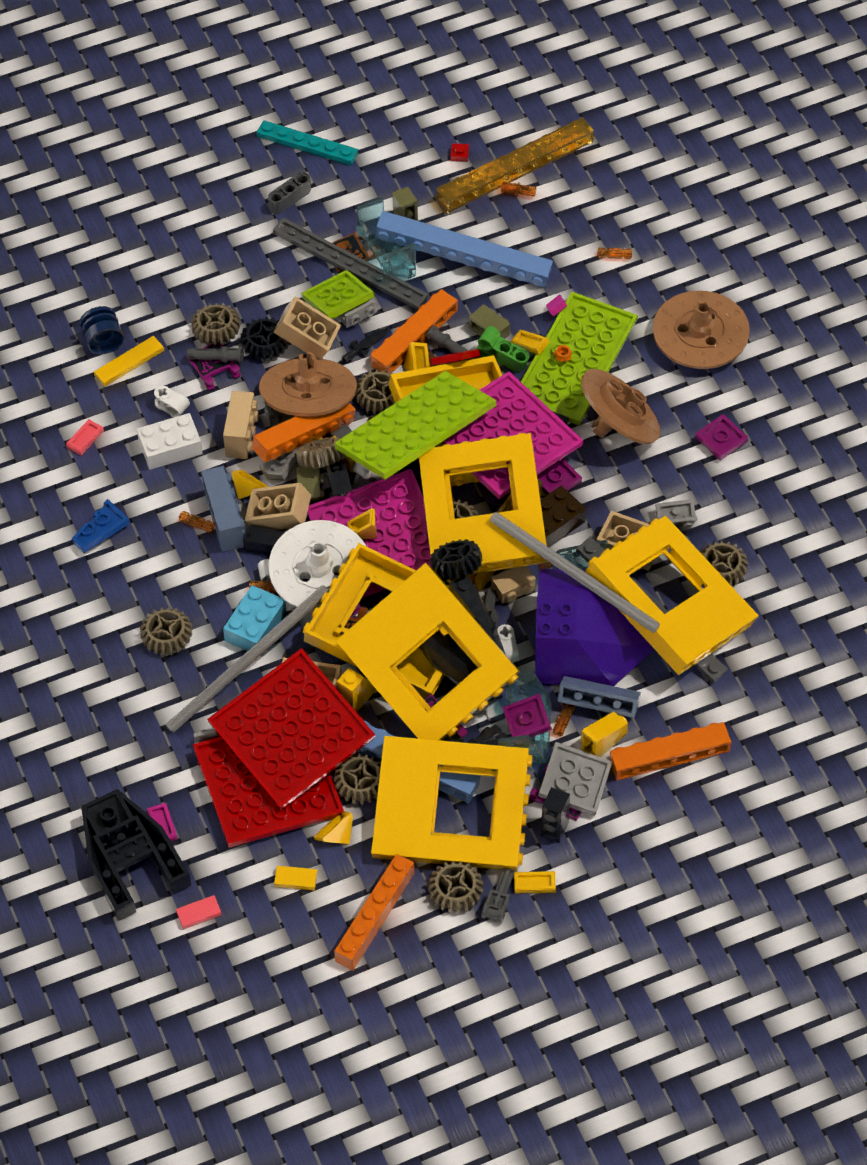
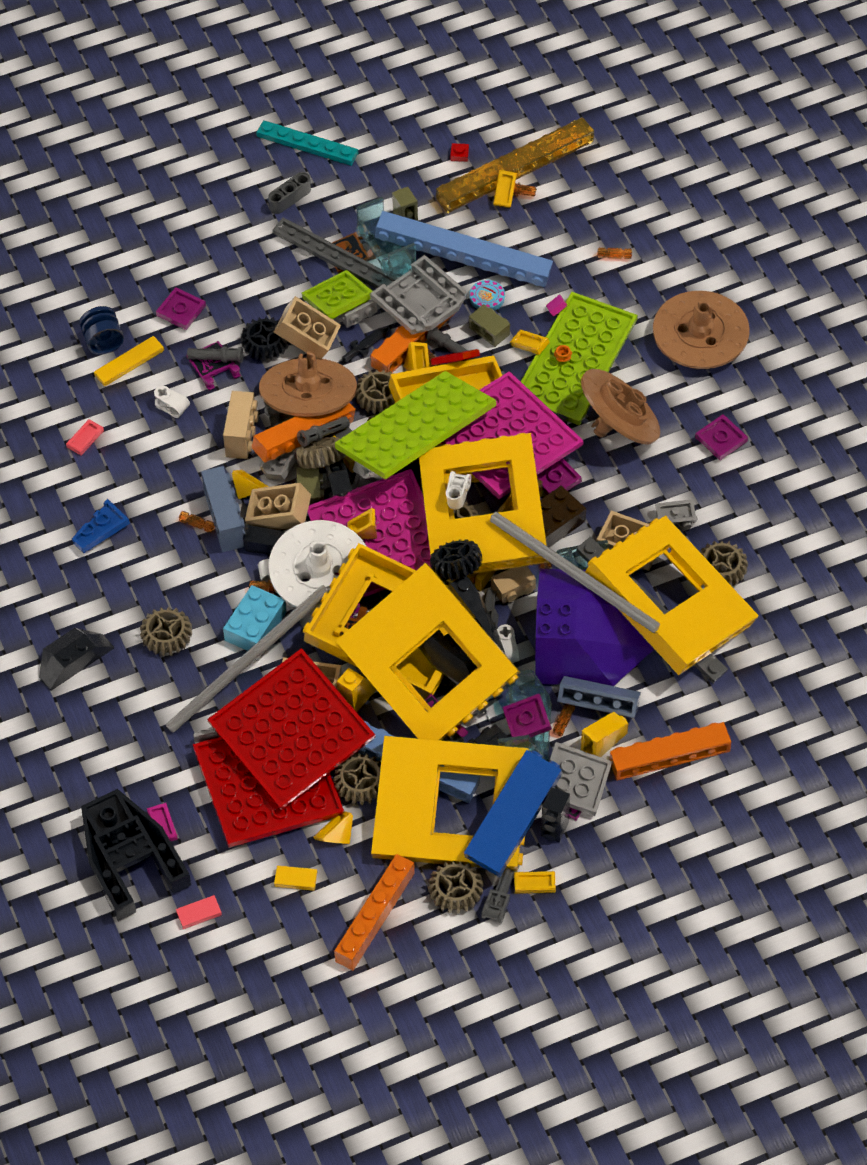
white brick [137,413,203,470] -> none
dark tan gear [191,302,240,346] -> none
bright green piece [476,326,529,372] -> none
none -> black wedge [39,628,114,691]
none -> magenta plate [156,287,206,330]
none -> dark grey pin [297,416,350,447]
none -> light grey wedge [370,255,467,334]
none -> white piece [446,471,471,510]
none -> blue brick [464,750,562,877]
none -> medium azure tile [469,280,505,310]
none -> yellow tile [493,170,517,208]

